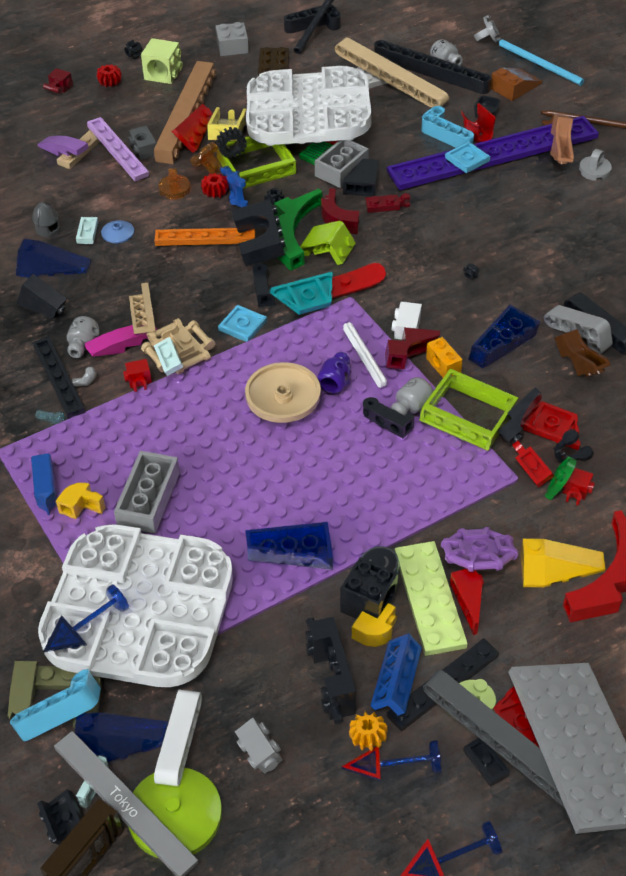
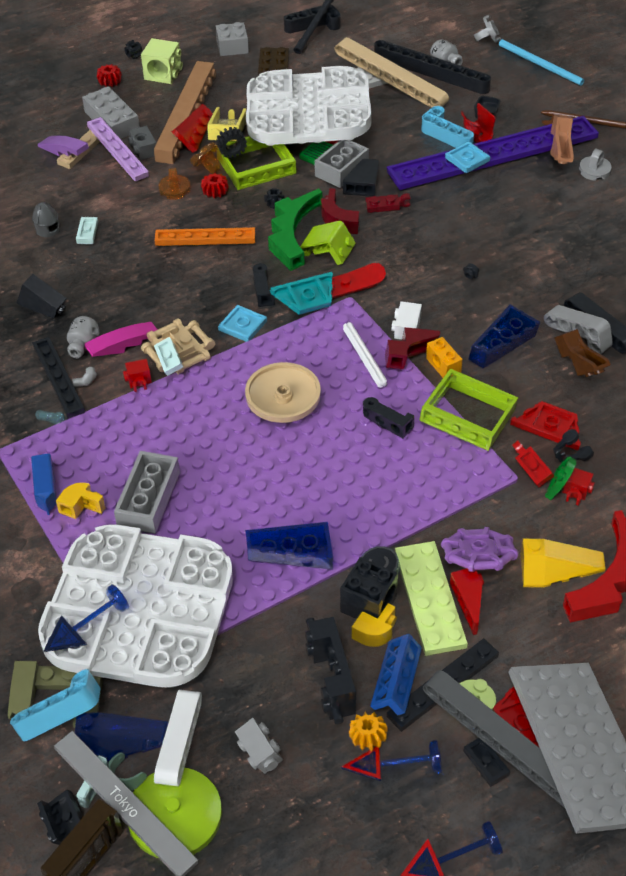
clear blue wedge [16,239,91,278] -> none
dark red brick [43,68,73,93] -> none
medium blue dish [101,220,134,243] -> none
tan fence [129,283,155,334] -> none
blue animal [220,166,248,208] -> none
black arch [232,199,286,266] -> none
dark purple piece [317,352,351,394] -> none
light grey piece [391,377,433,416] -> none
dark orange slope [490,68,542,101] -> none
black slope [498,387,542,447] -> none
none -> light grey brick [82,87,140,139]
none -> sand green helmet [108,752,147,791]

